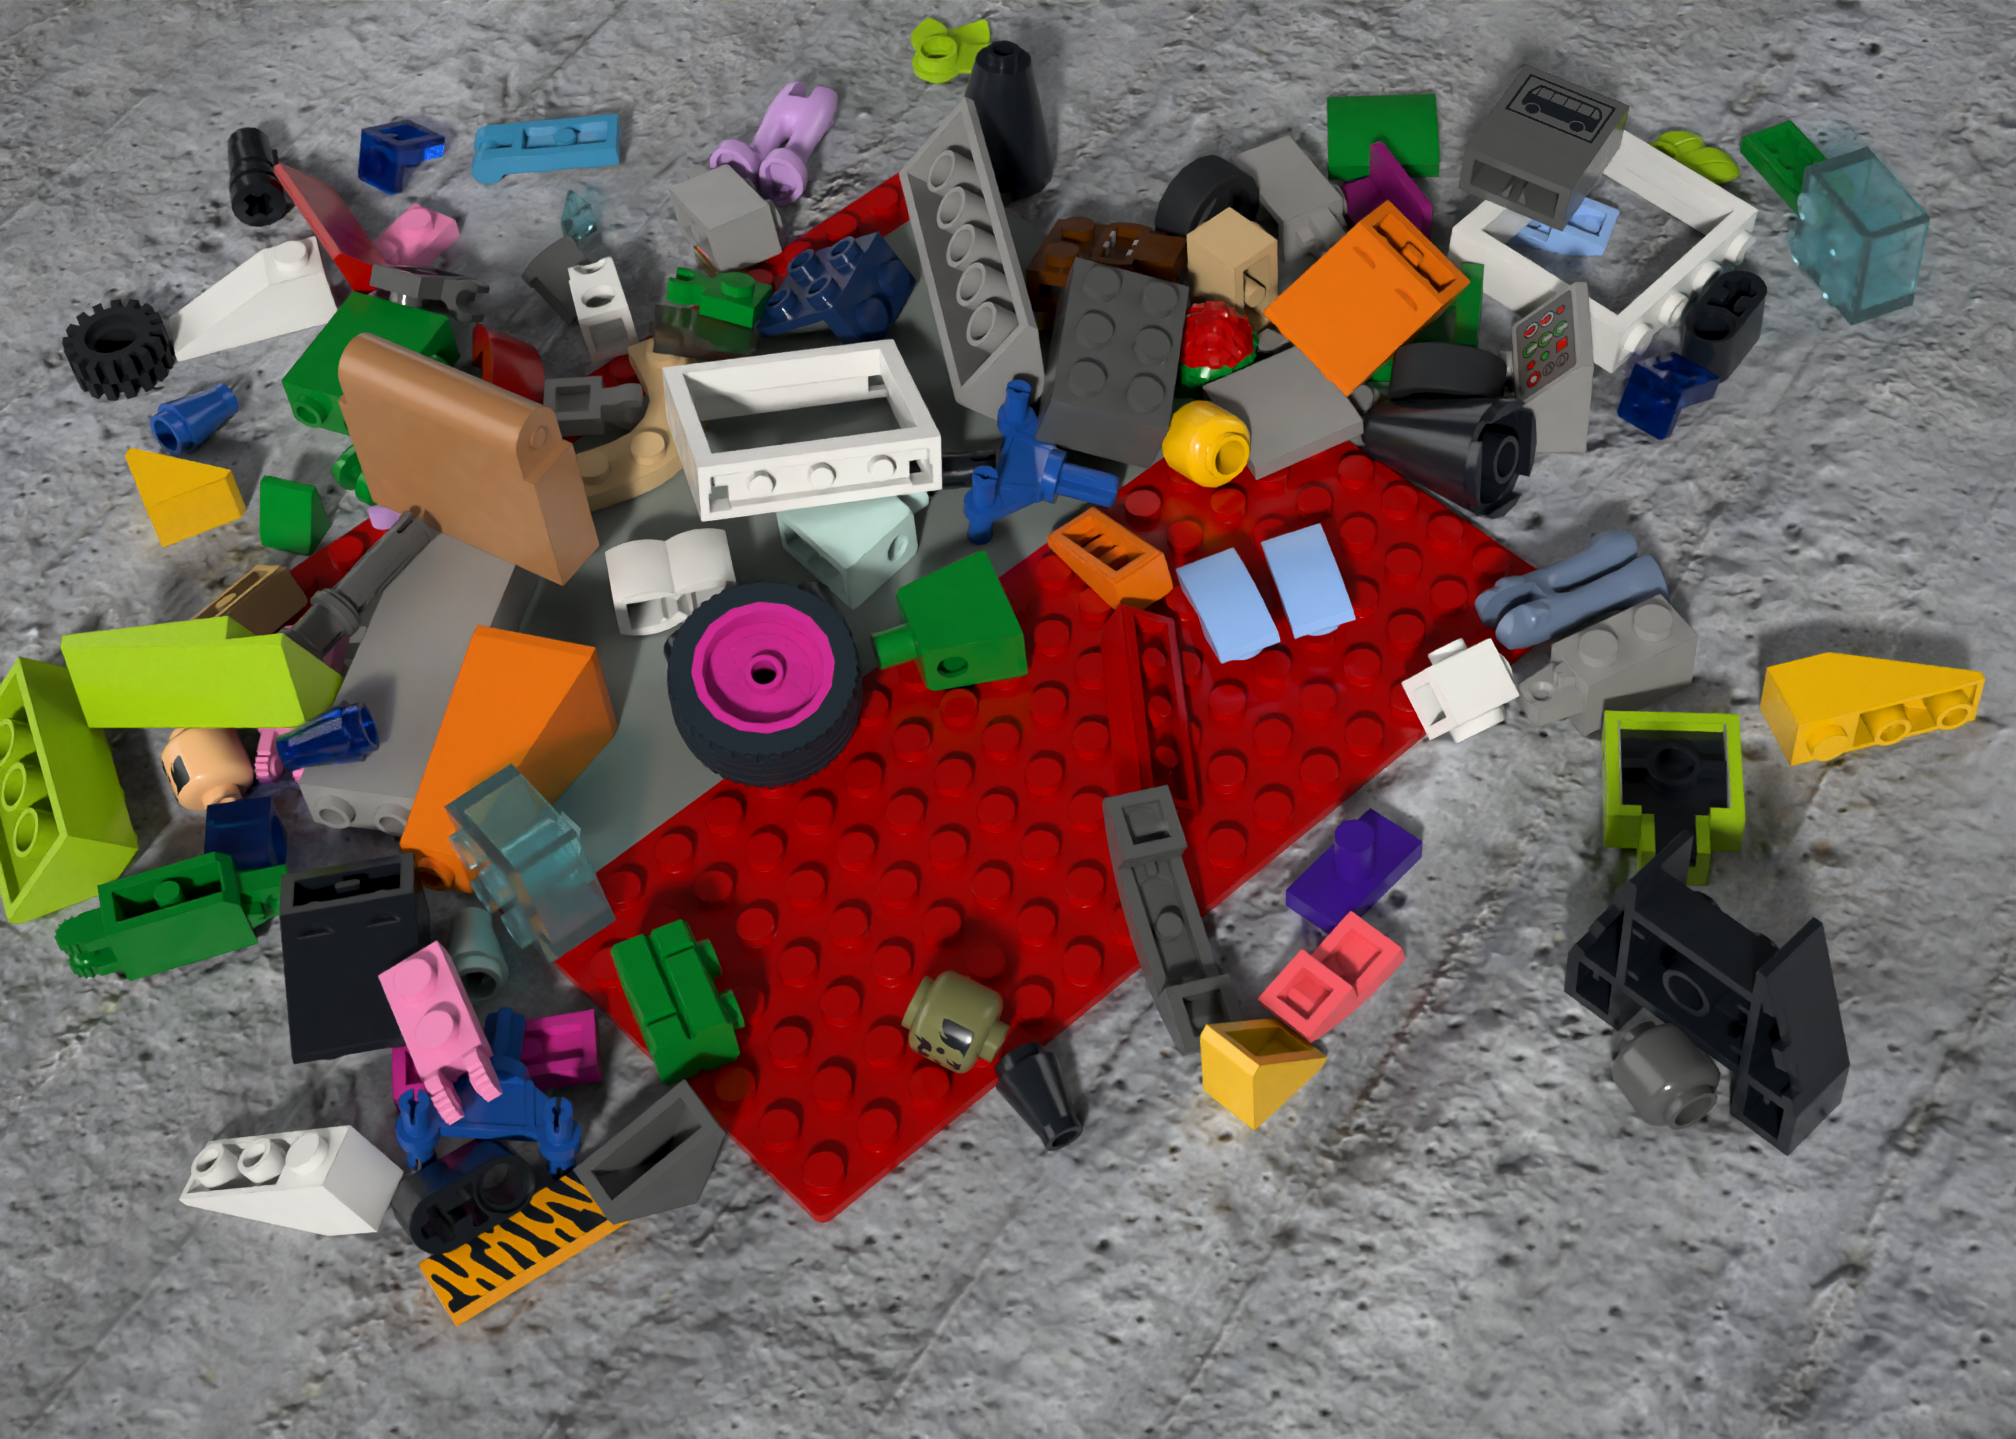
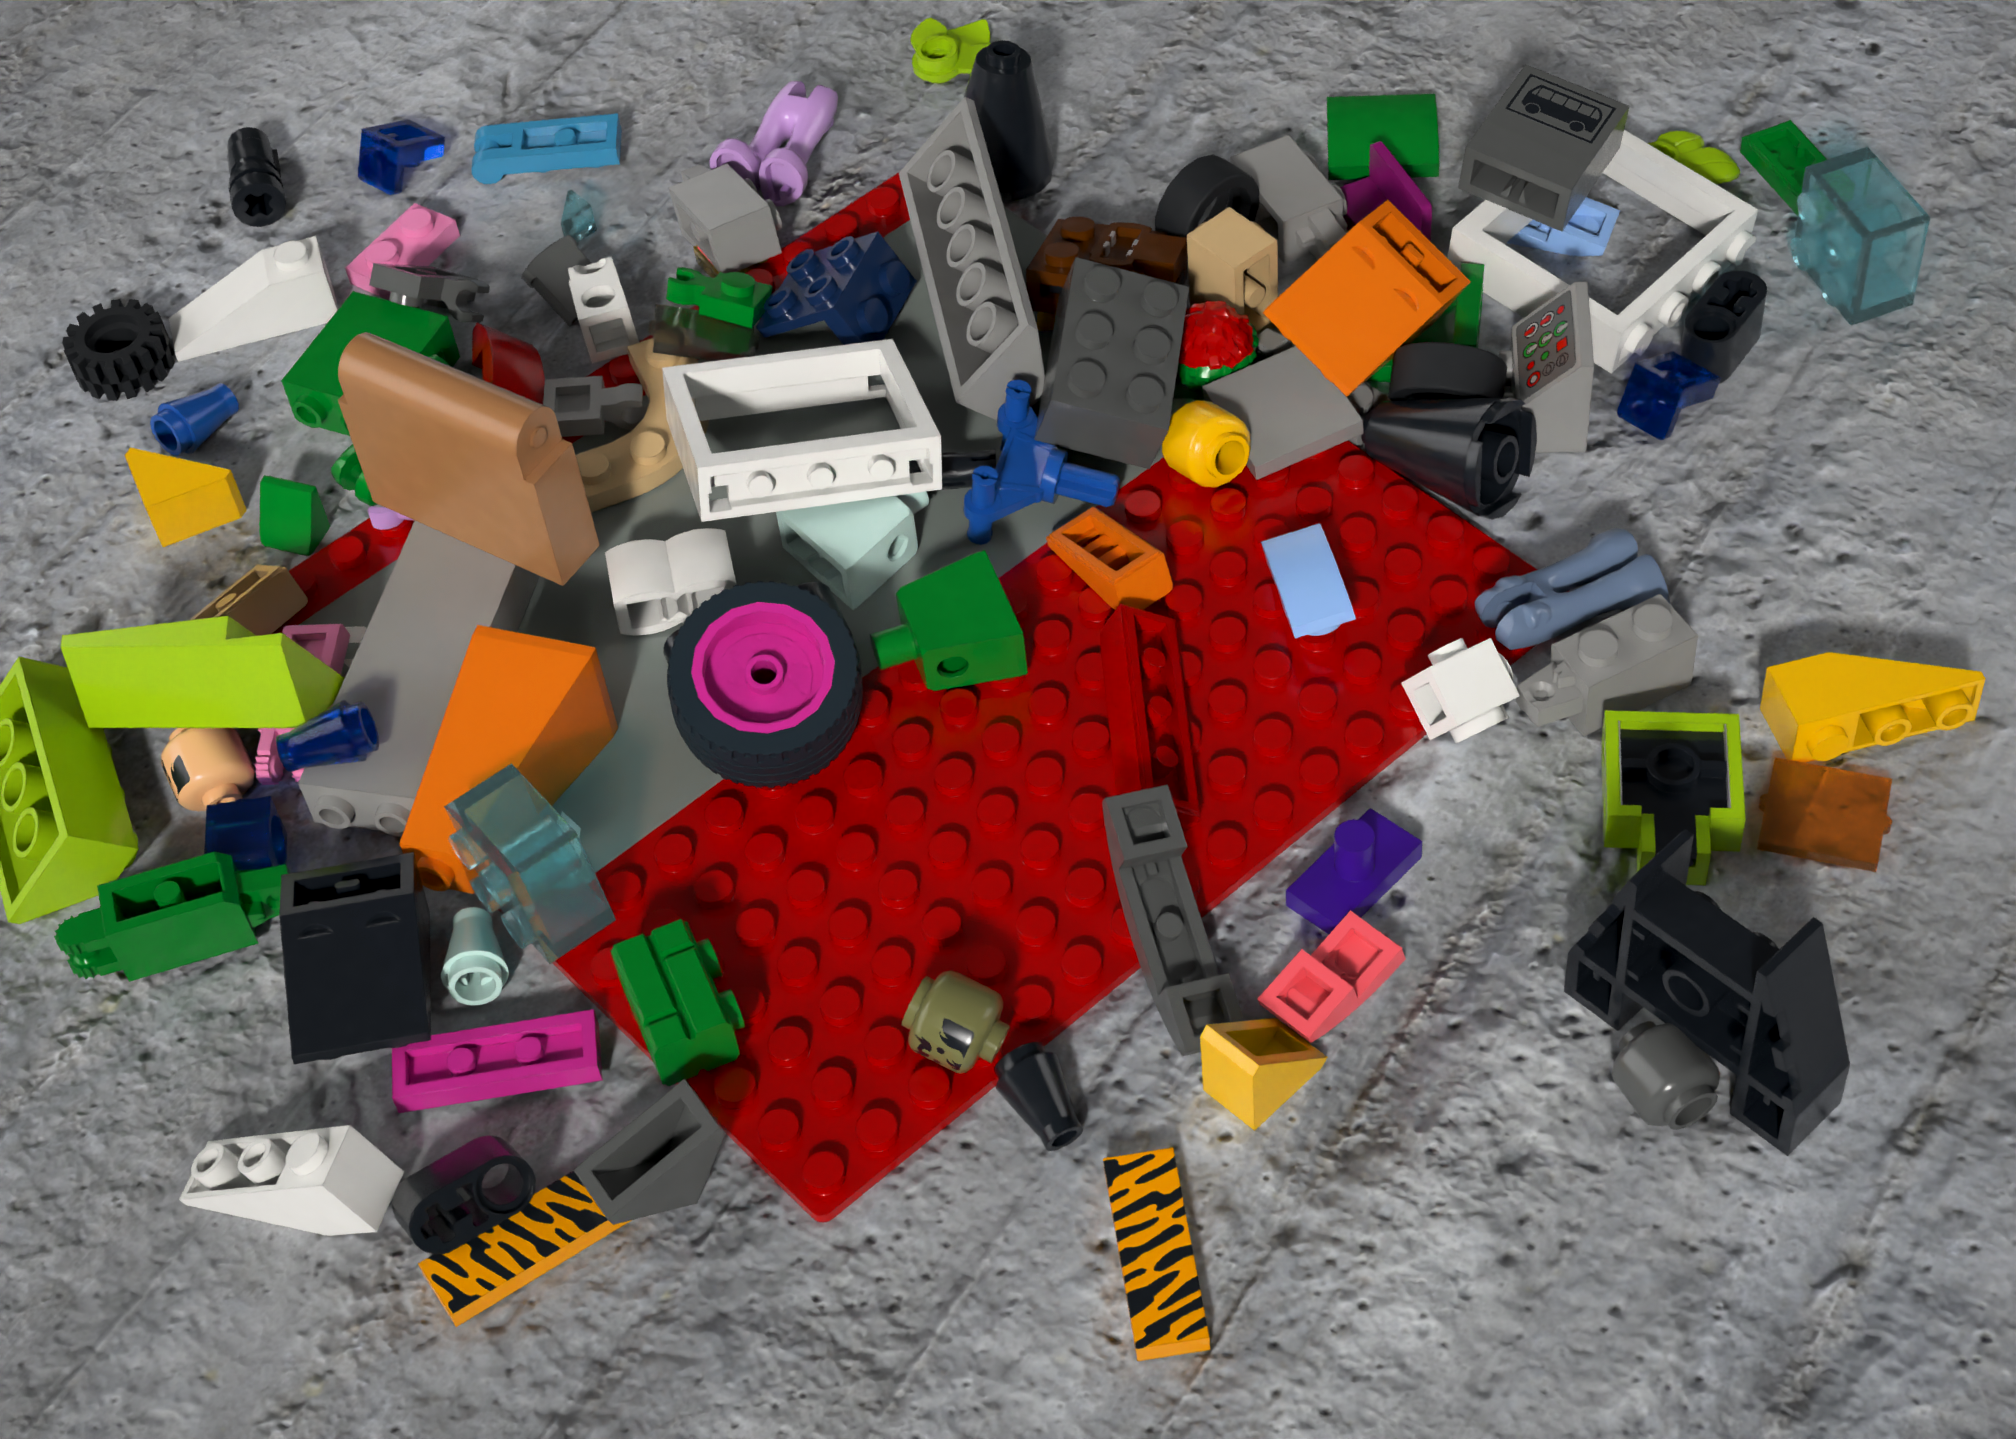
red slope [273,163,387,295] -> none
dark grey pin [278,511,434,663] -> none
bright pink hinge [378,941,503,1125] -> none
blue axle [395,1007,582,1179] -> none
light blue slope [1176,548,1281,664] -> none
none -> tile [1103,1147,1210,1361]
none -> clear orange piece [1757,757,1892,872]

